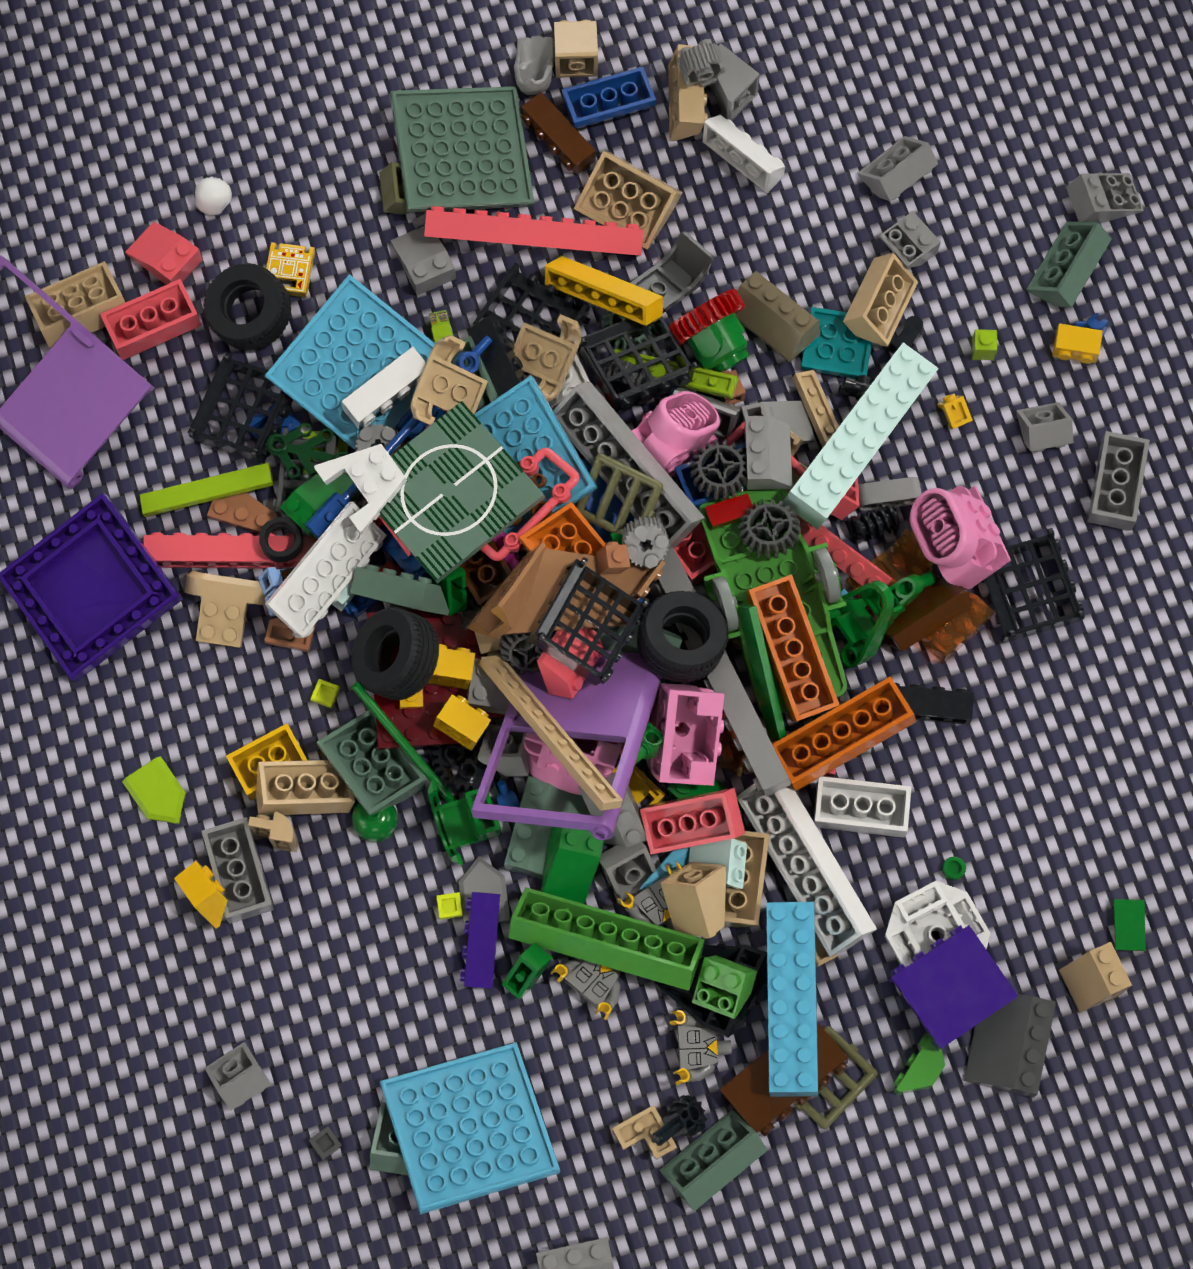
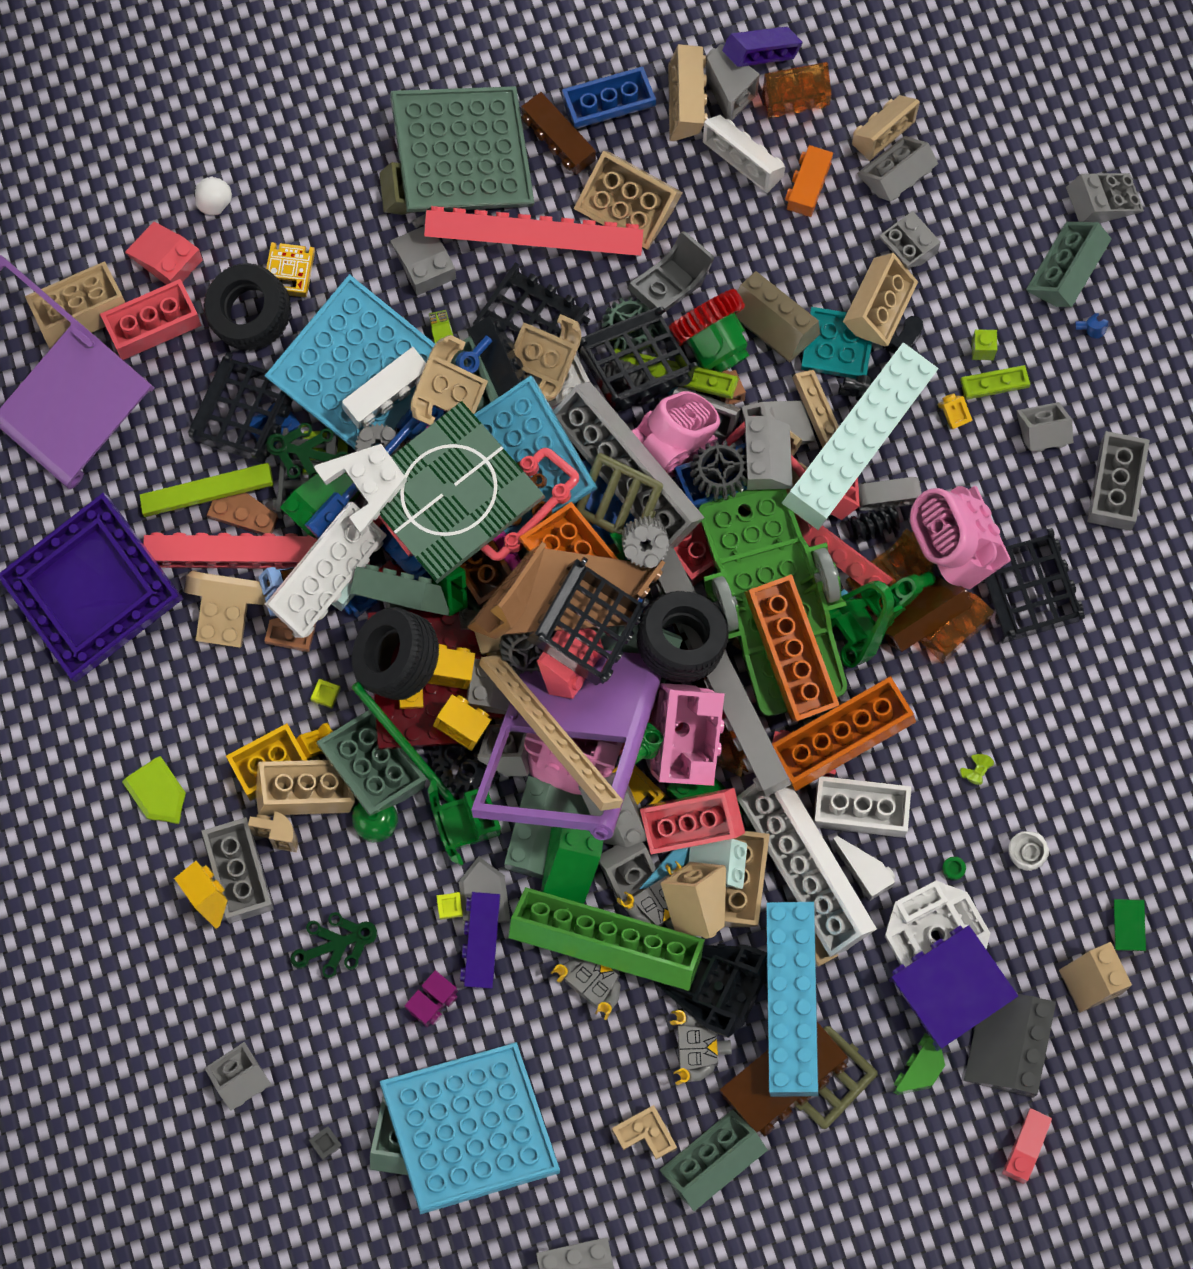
black tyre [259,517,303,562] -> none
blue piece [497,780,520,808] -> none
green brick [501,943,553,1000] -> none
light grey hair [514,36,555,96] -> none
yellow brick [545,256,663,326] -> none
tan slope [554,20,598,78] -> none
nougat brick [596,542,630,575] -> none
black gear [651,1095,707,1146] -> none
light grey brick [678,39,727,87] -> none
bright green slope [692,955,757,1019] -> none
red tile [705,493,753,530] -> none
green tile [738,605,787,741] -> none
dark grey gear [739,499,801,560] -> none
black brick [895,683,974,725] -> none
yellow brick [1052,323,1103,364] -> none
none -> dark green plant [290,912,378,979]
none -> yellow bracket [296,723,333,758]
none -> magenta piece [404,970,458,1027]
none -> dark purple brick [722,26,803,67]
none -> clear orange slope [762,62,832,117]
none -> orange brick [785,145,833,217]
none -> white slope [832,836,895,901]
none -> tan slope [852,95,920,161]
none -> lime tile [960,365,1030,400]
none -> lime piece [960,754,994,785]
none -> coral slope [1002,1108,1052,1184]
none -> white hair [1008,831,1049,871]

